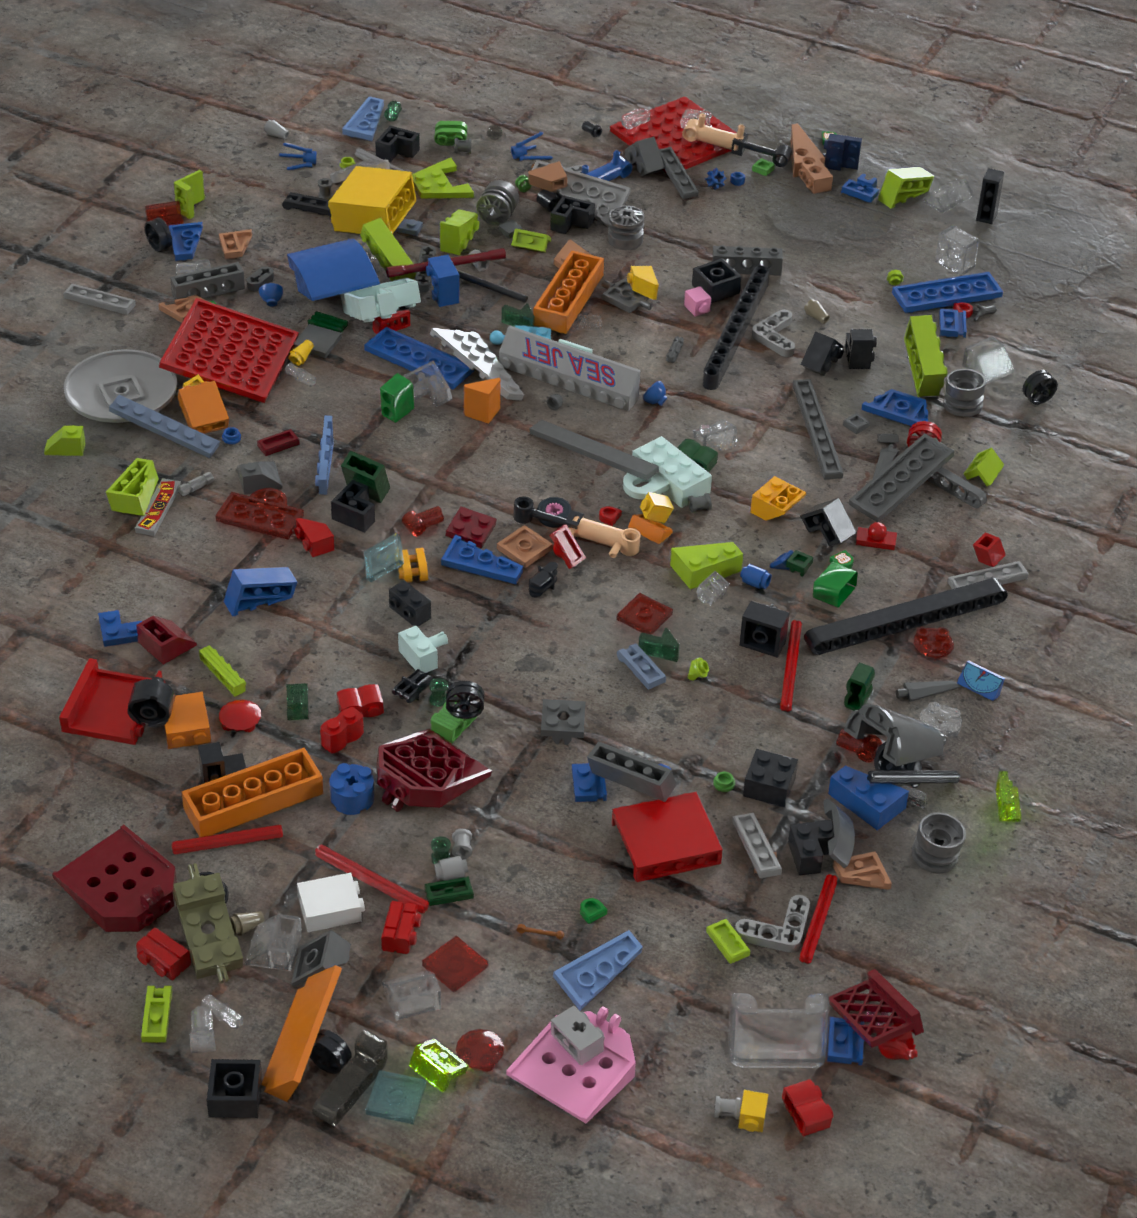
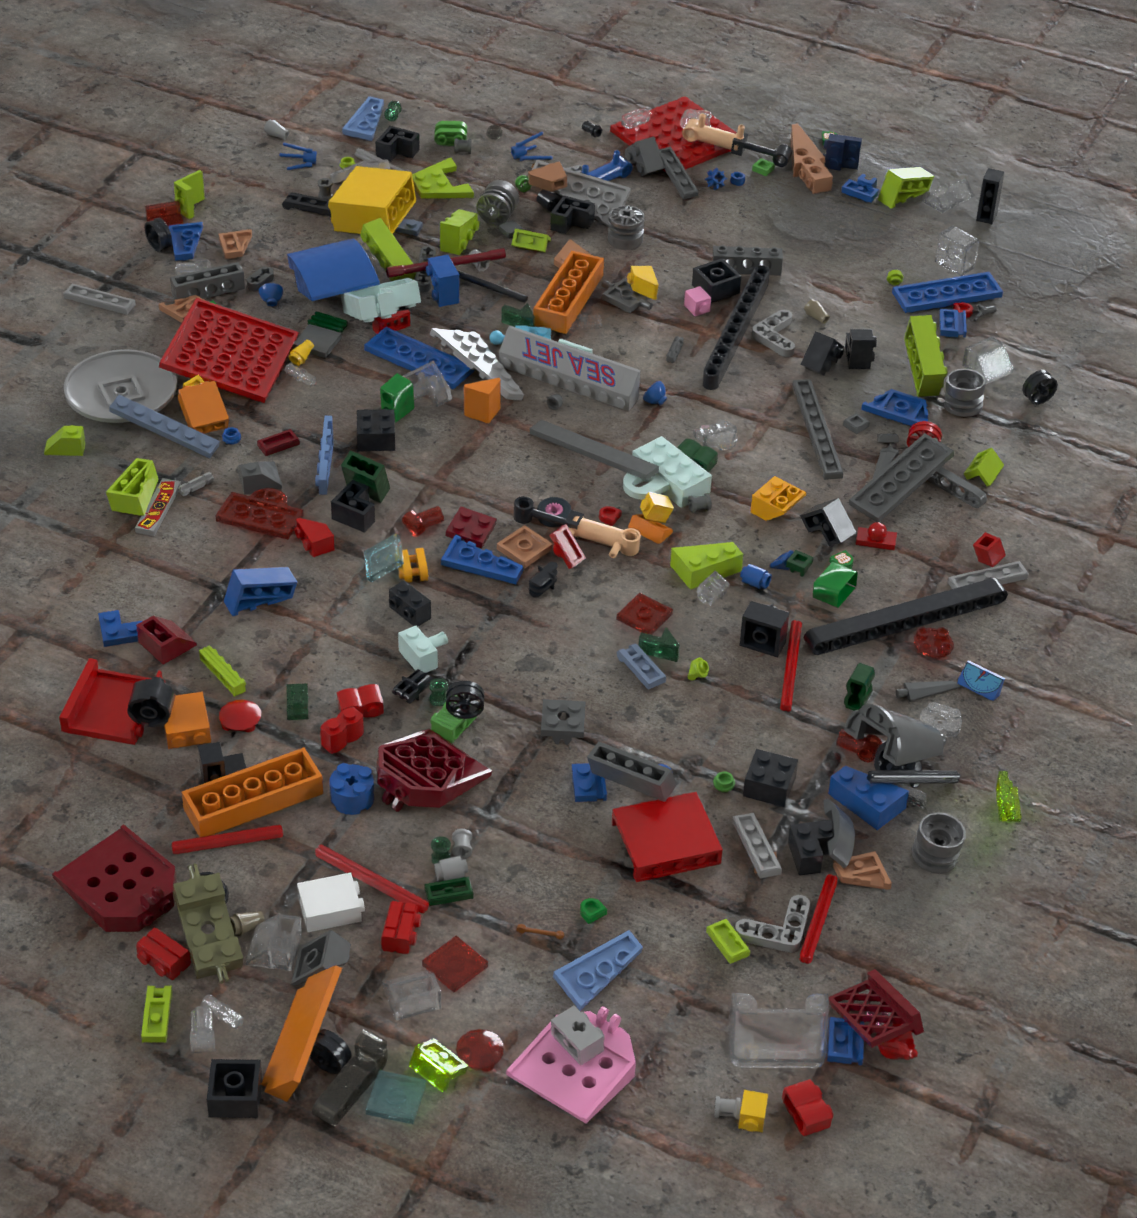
none -> black brick [357,409,395,452]

